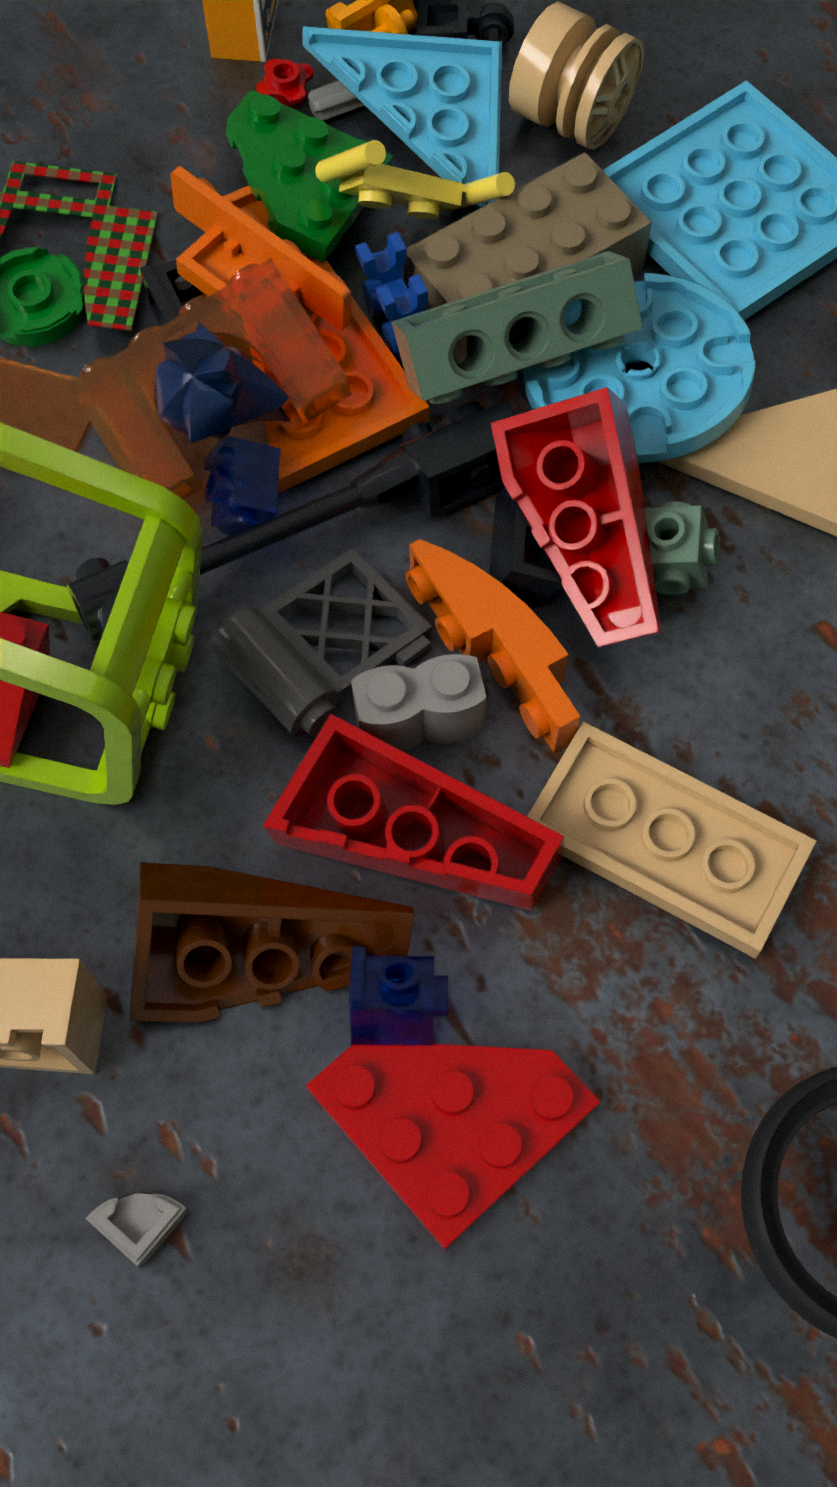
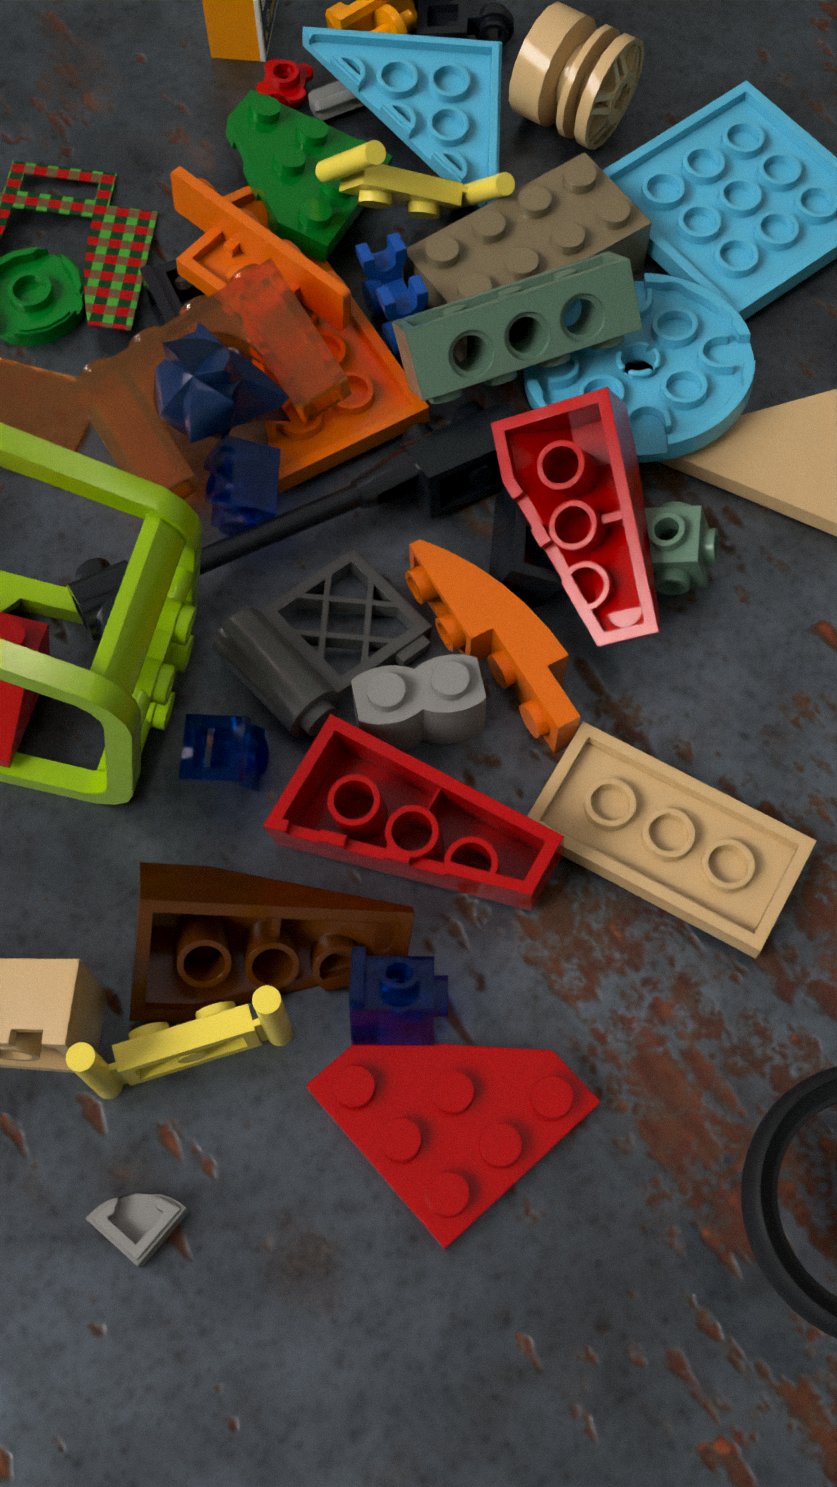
none -> light yellow plate [66,985,293,1099]
none -> clear blue brick [179,714,269,792]

